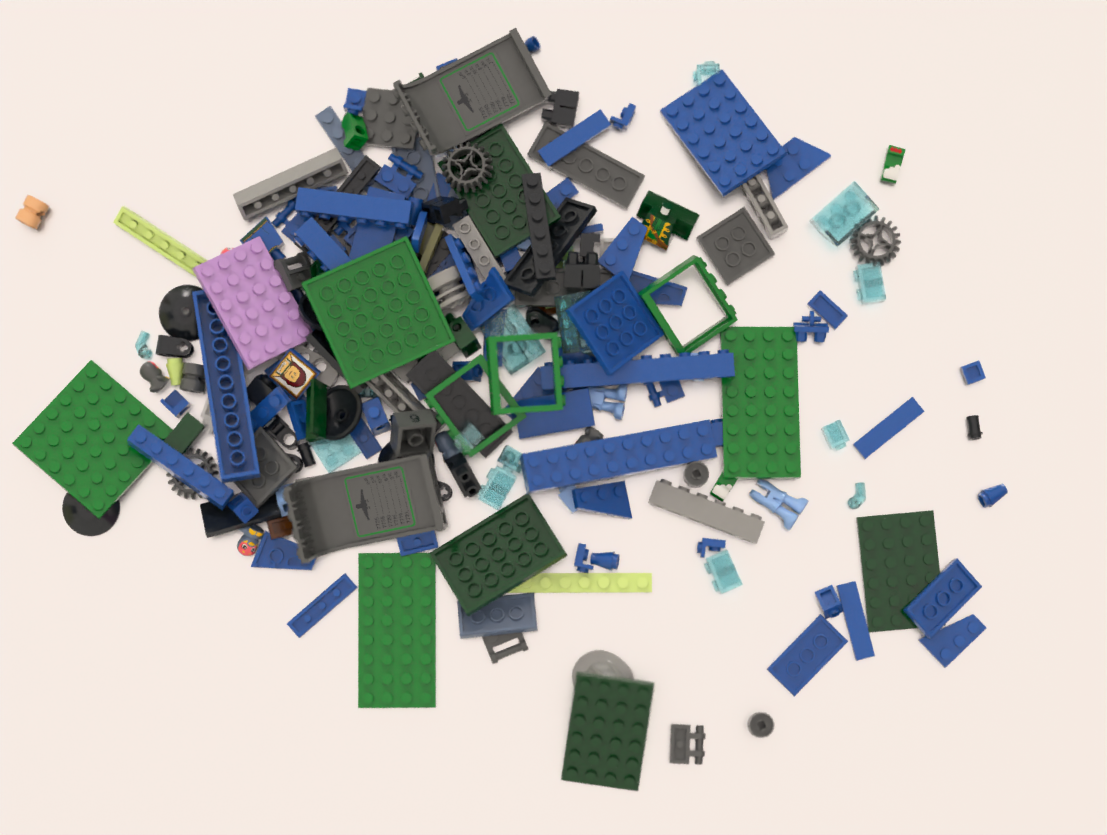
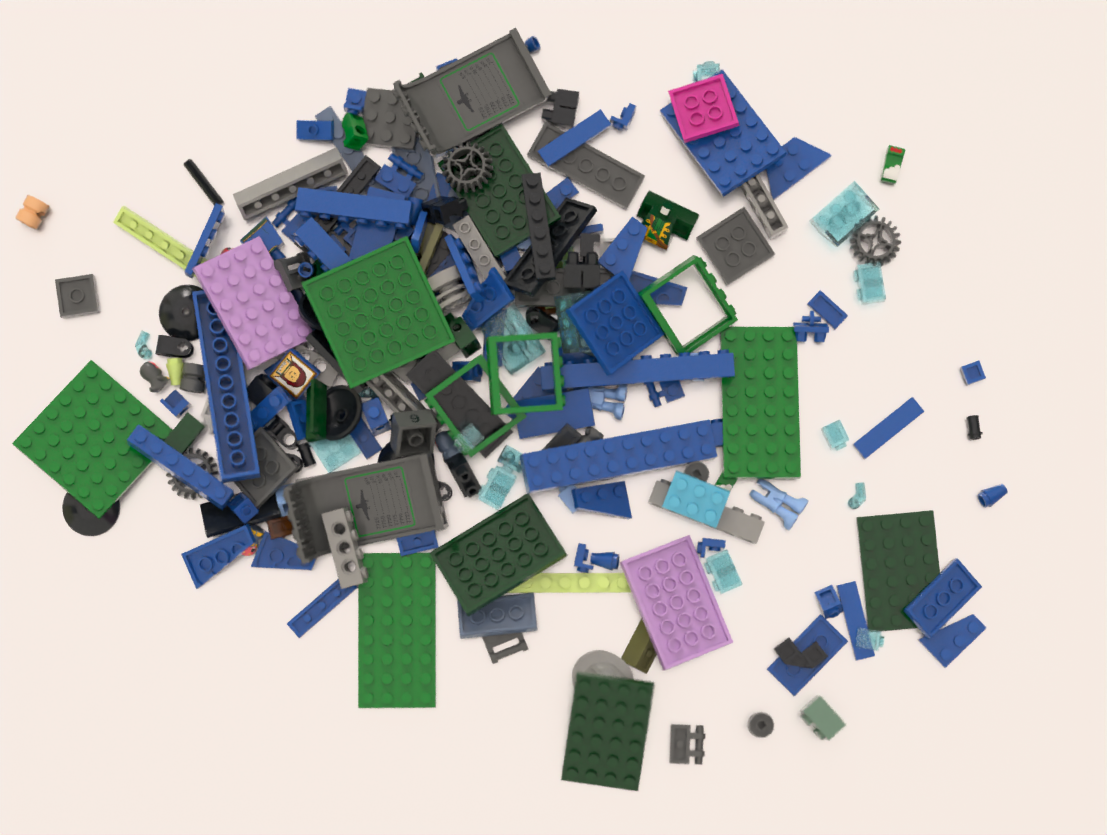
none -> dark grey plate [55,274,99,318]
none -> blue wing [181,524,256,589]
none -> black axle [183,159,224,206]
none -> blue wing [184,203,225,279]
none -> blue plate [296,120,334,140]
none -> blue hinge [298,262,314,278]
none -> light grey brick [321,507,369,589]
none -> dark grey tile [542,423,582,450]
none -> lavender plate [620,535,733,671]
none -> olive panel [621,618,657,674]
none -> medium azure plate [662,470,730,528]
none -> dark pink plate [668,74,739,143]
none -> black tile [774,637,828,668]
none -> sand green brick [800,695,846,740]
none -> clear light blue bracket [855,628,885,651]

